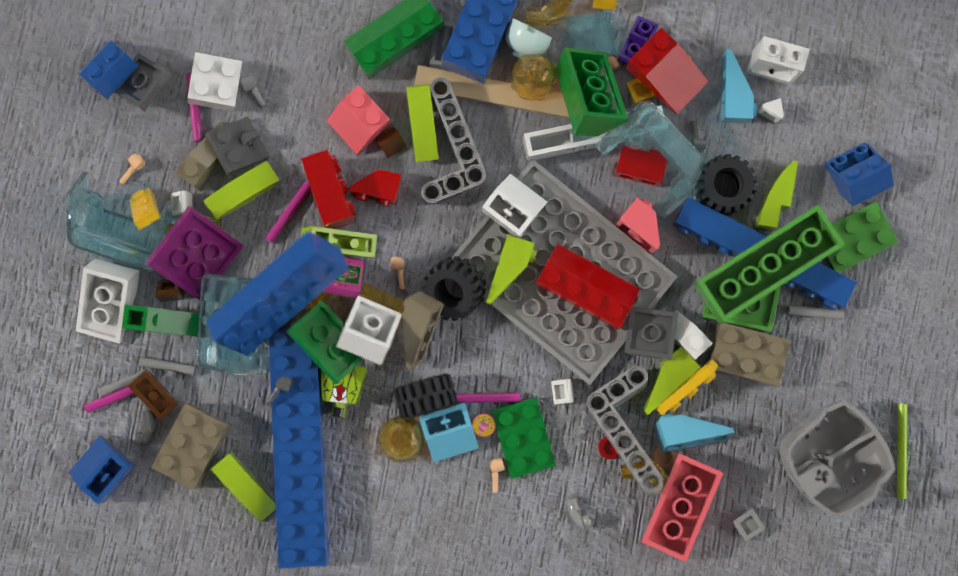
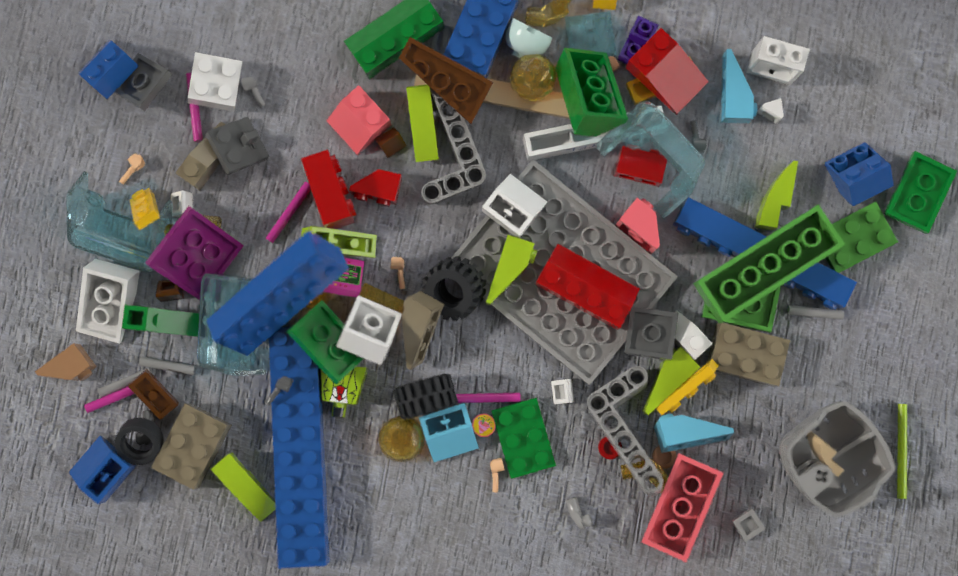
lime slope [203,161,279,221] -> none
black tyre [694,154,758,216] -> none
none -> medium nougat slope [35,343,97,381]
none -> black tyre [114,417,164,465]
none -> reddish brown wing [399,37,493,124]
none -> tan slope [807,431,844,477]
none -> green plate [884,151,957,234]

